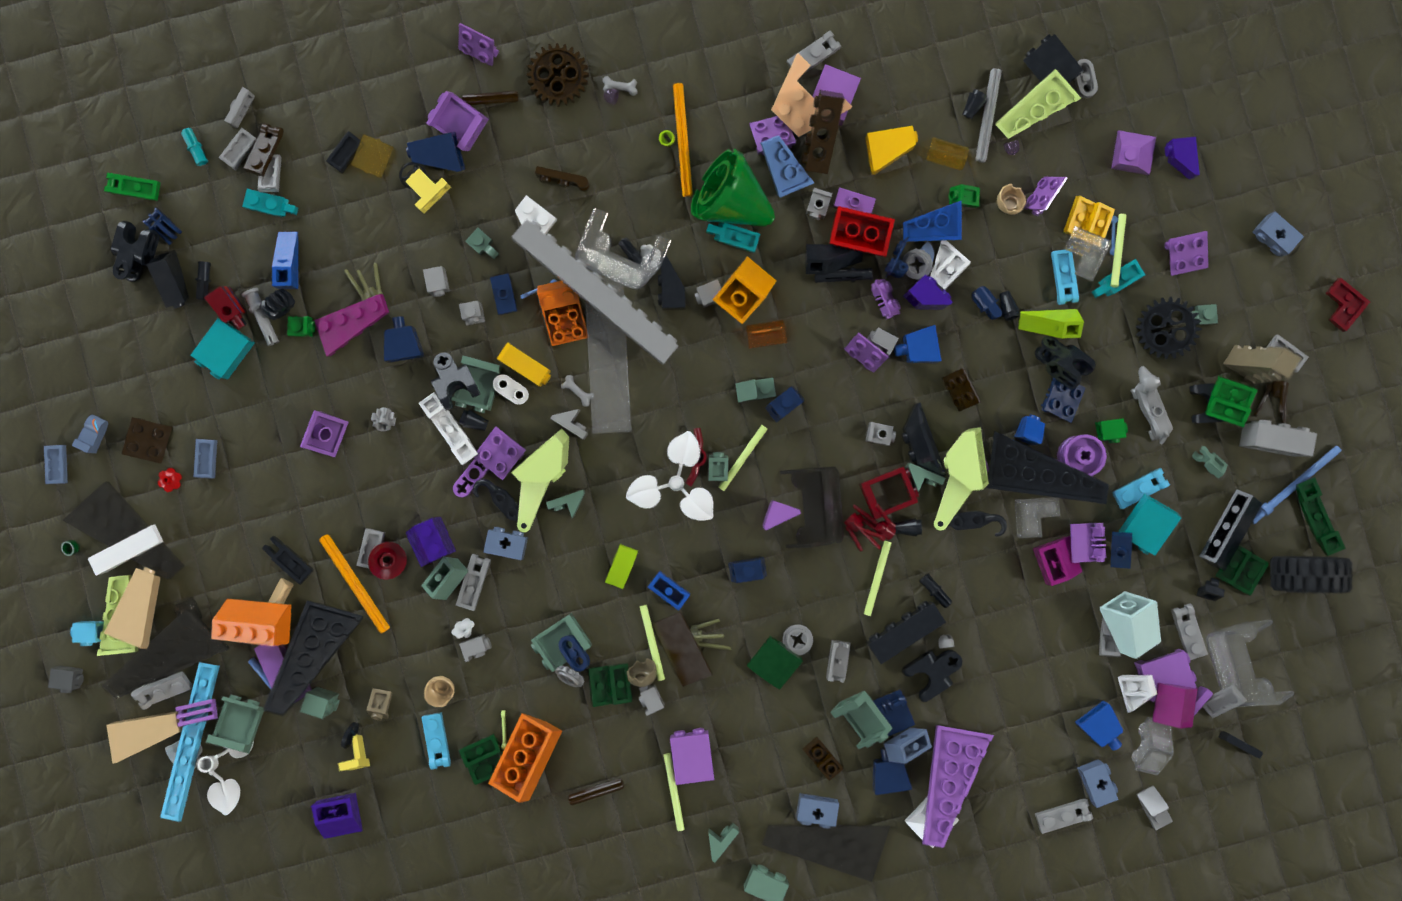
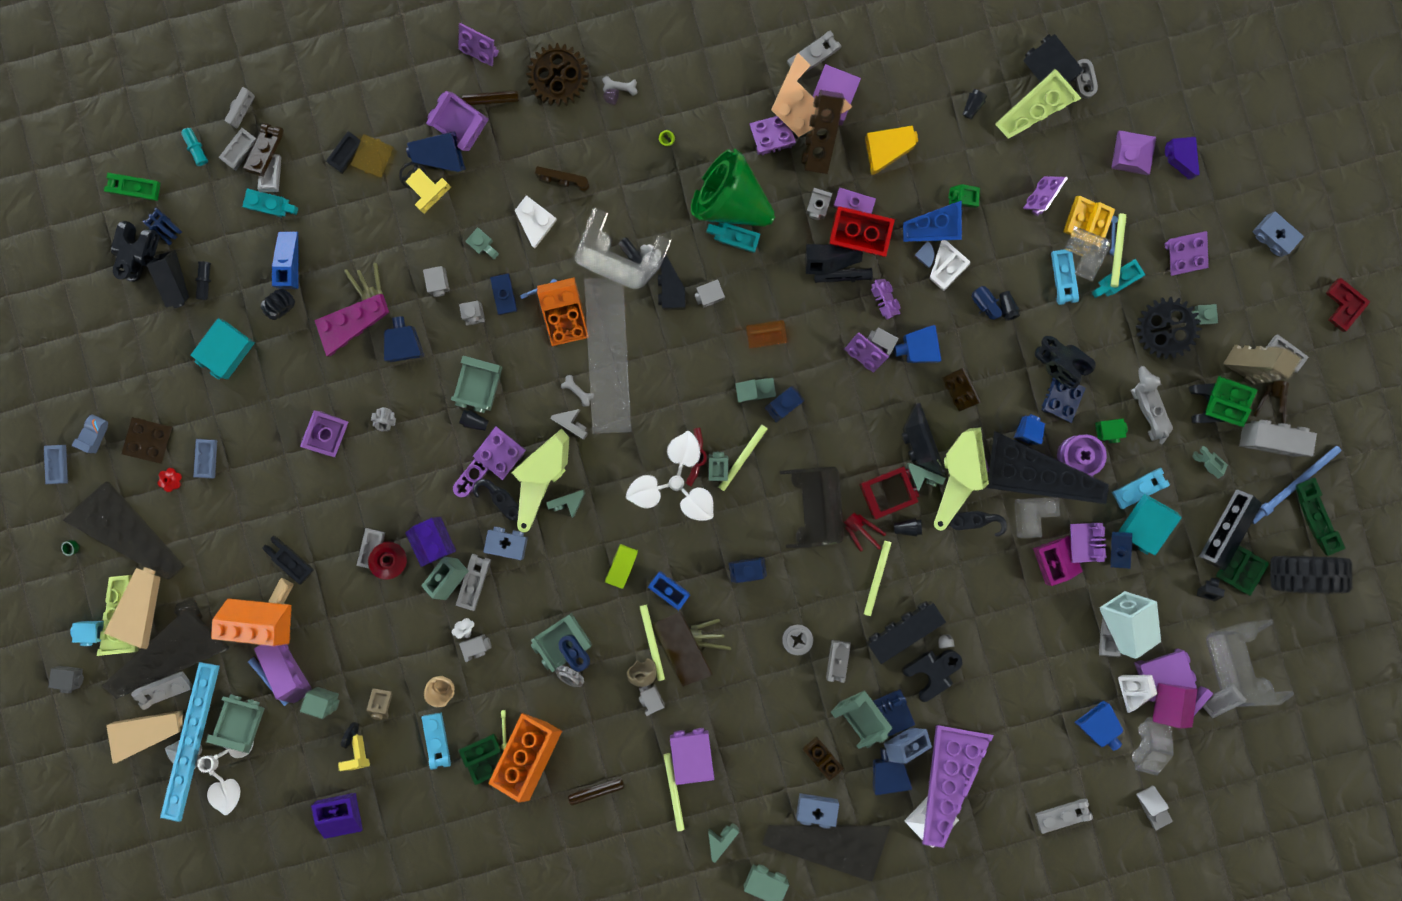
white slope [88,524,163,576] -> none
medium lavender tile [175,699,218,727] -> none
dark red torso [204,286,247,330] -> none
light grey pin [242,288,280,346] -> none
black wing [263,601,363,717] -> none
green bracket [287,316,315,337] -> none
light orange axle [319,534,390,633] -> none
white slope [418,392,478,465] -> none
piece [431,352,481,411] -> none
white plate [493,375,529,404] -> none
yellow slope [497,342,551,387] -> none
light grey brick [512,219,678,365] -> none
dark green slope [587,663,632,707] -> none
light orange axle [673,83,693,197] -> none
light orange slope [712,256,777,324] -> none
dark green slope [747,636,803,690] -> none
medium blue wing [760,135,814,197] -> none
medium lavender slope [762,500,801,530] -> none
dark red plant [853,504,896,542] -> none
light grey brick [865,422,896,446] -> none
dark blue hinge [884,237,909,278] -> none
light grey gear [902,248,933,279] -> none
dark purple slope [903,274,952,310] -> none
black axle [919,573,952,608] -> none
clear yellow slope [926,137,969,170] -> none
light grey axle [975,68,1002,163] -> none
tan hair [997,184,1026,215] -> none
clear purple hinge [1003,140,1020,155] -> none
lime slope [1018,309,1084,339] -> none
sand blue brick [1077,759,1118,808] -> none
light grey plate [1171,603,1208,660] -> none
black tile [1219,731,1263,759] -> none

